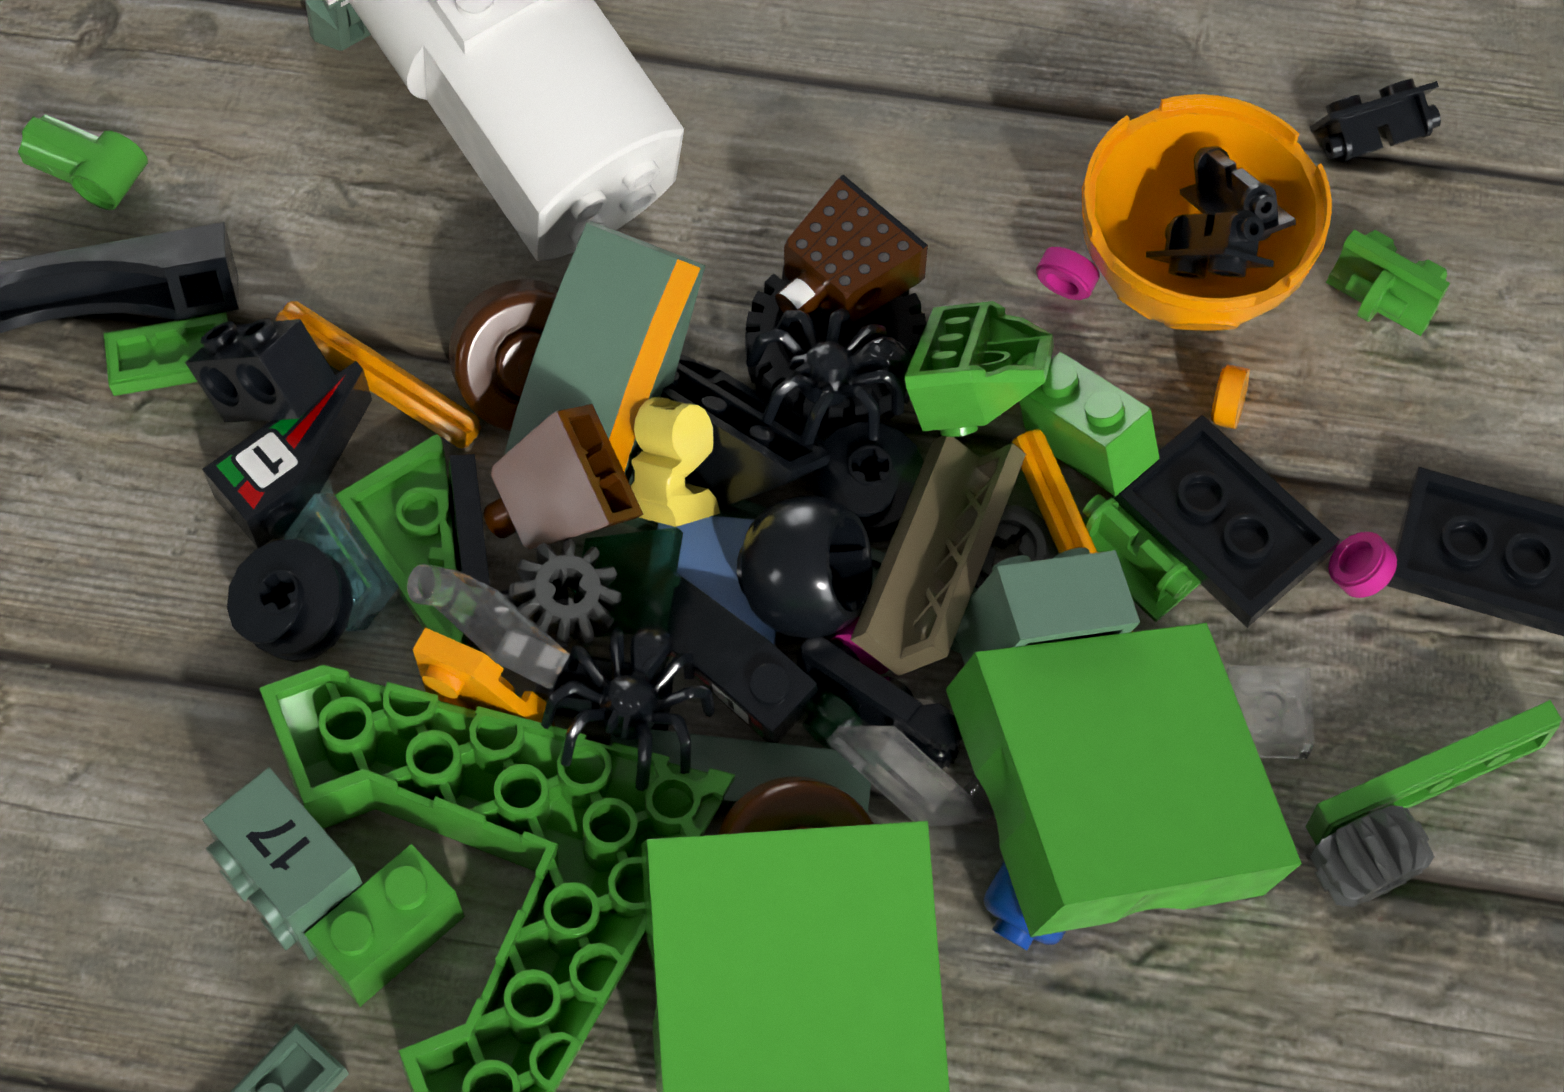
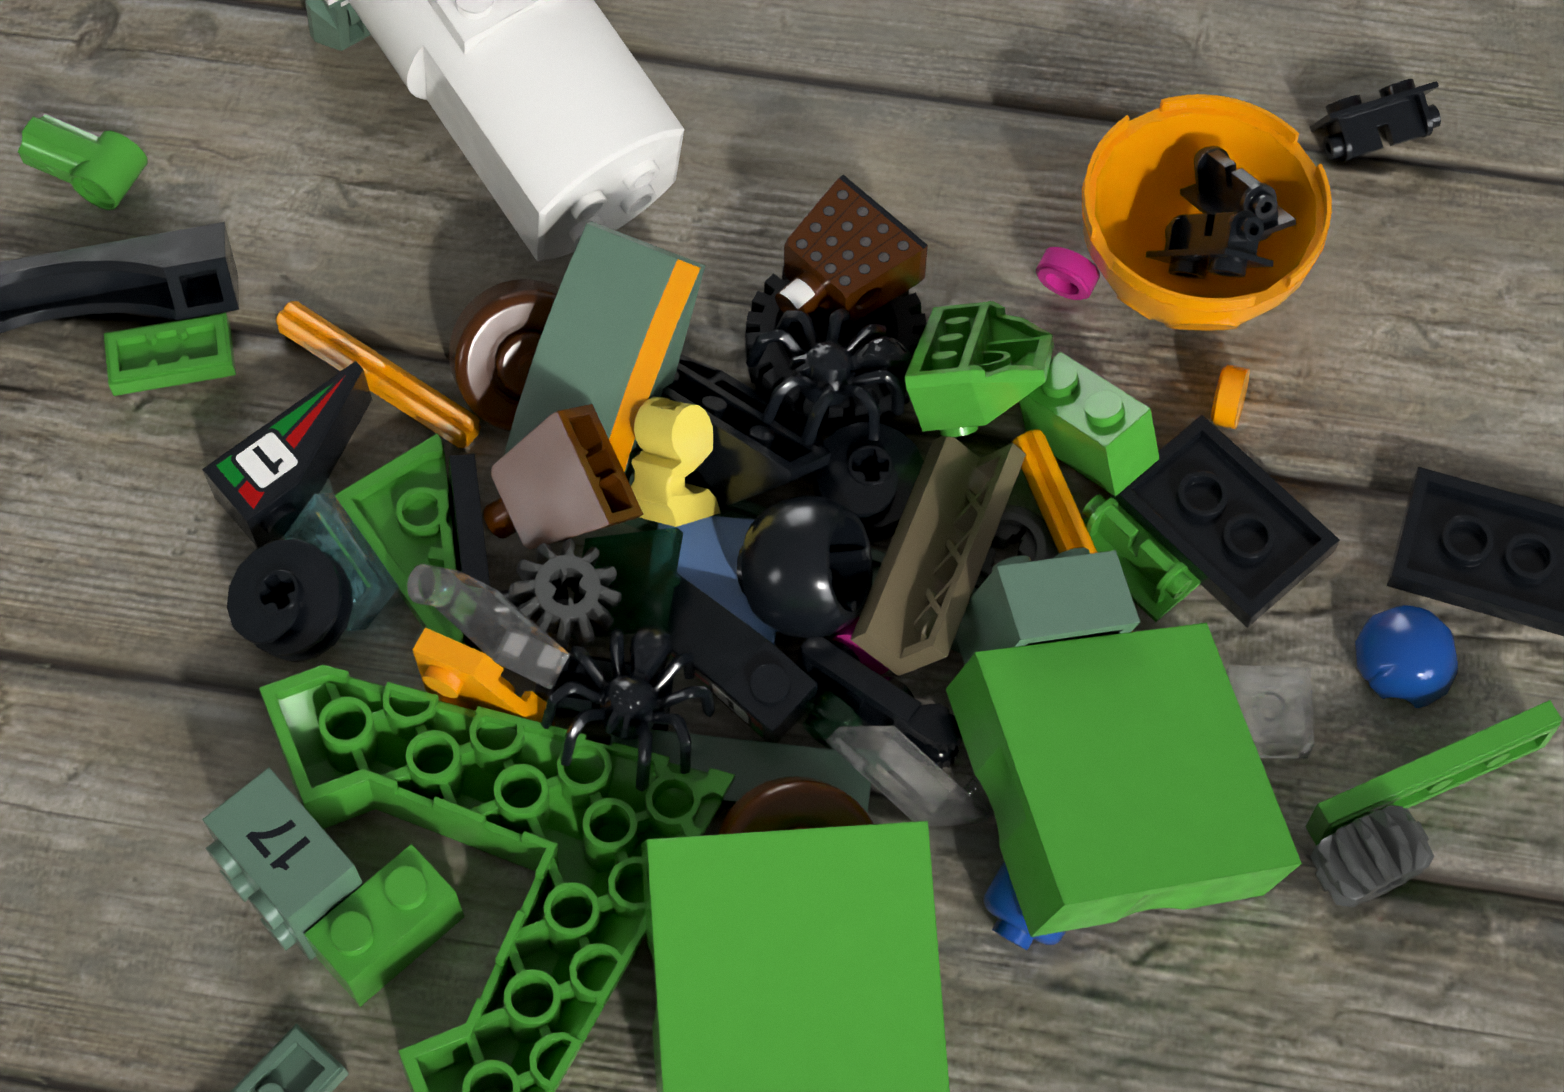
black brick [185,318,339,422] -> none
bright green hips [1326,229,1450,336] -> none
dark pink tile [1328,532,1397,598] -> none
none -> blue hair [1355,605,1458,708]

